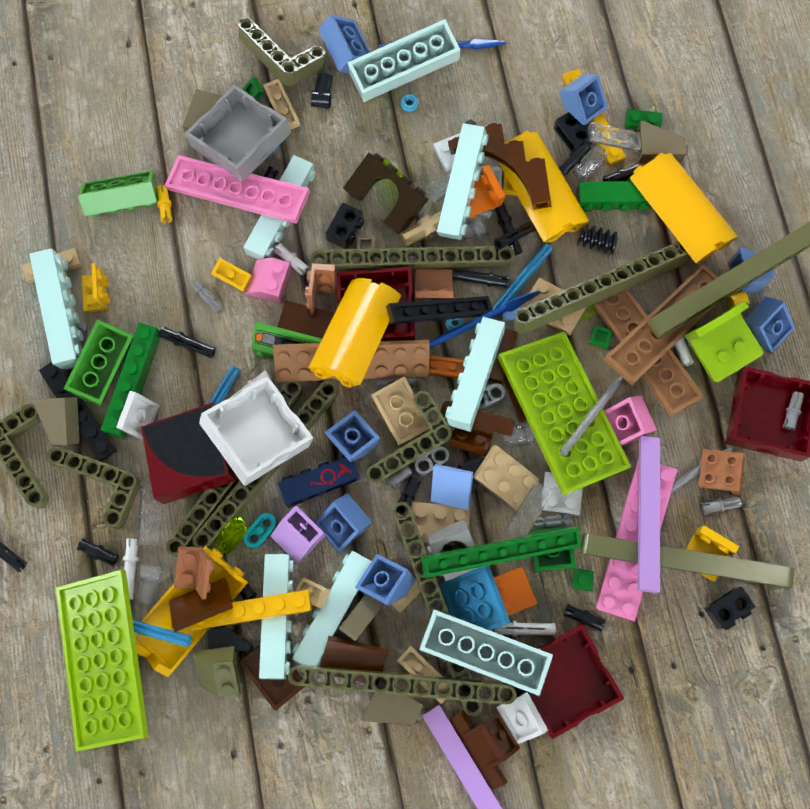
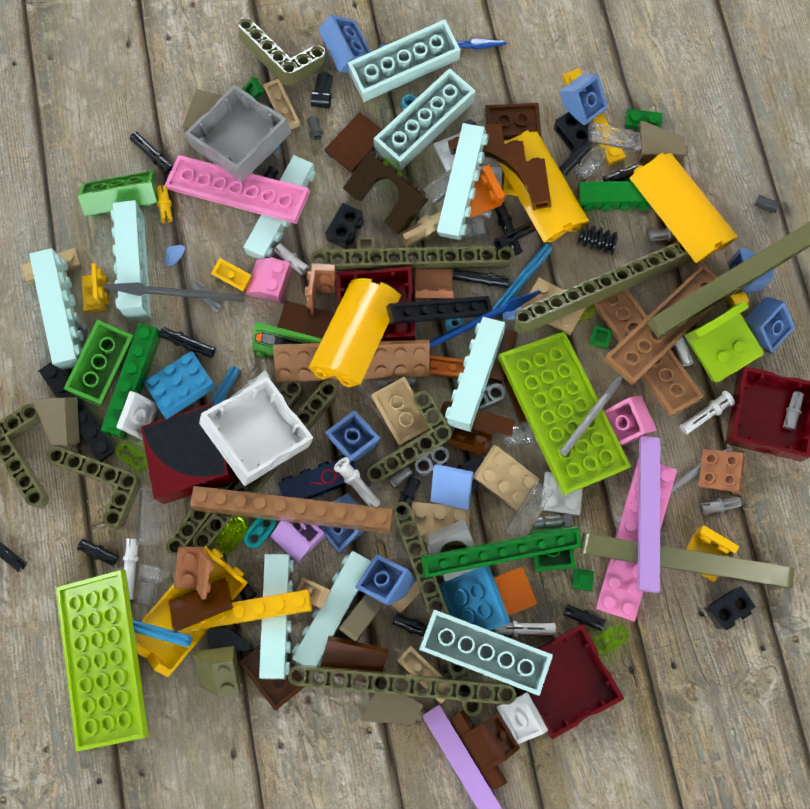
none -> dark grey piece [103,282,245,302]
none -> light aqua brick [111,200,151,321]
none -> clear neon green beam [115,442,148,471]
none -> black pin [130,132,174,174]
none -> dark azure plate [143,351,216,420]
none -> light blue tile [164,245,185,266]
none -> medium nougat brick [190,486,395,534]
none -> dark grey pin [307,116,324,140]
none -> reddish brown tile [325,112,383,173]
none -> white pin [334,458,380,507]
none -> light aqua brick [374,68,476,171]
none -> black pin [392,612,427,637]
none -> reddish brown tile [485,103,541,140]
none -> clear neon green beam [592,626,629,654]
none -> light grey axle [649,227,677,242]
none -> white pin [680,391,735,435]
none -> dark grey pin [754,194,780,213]

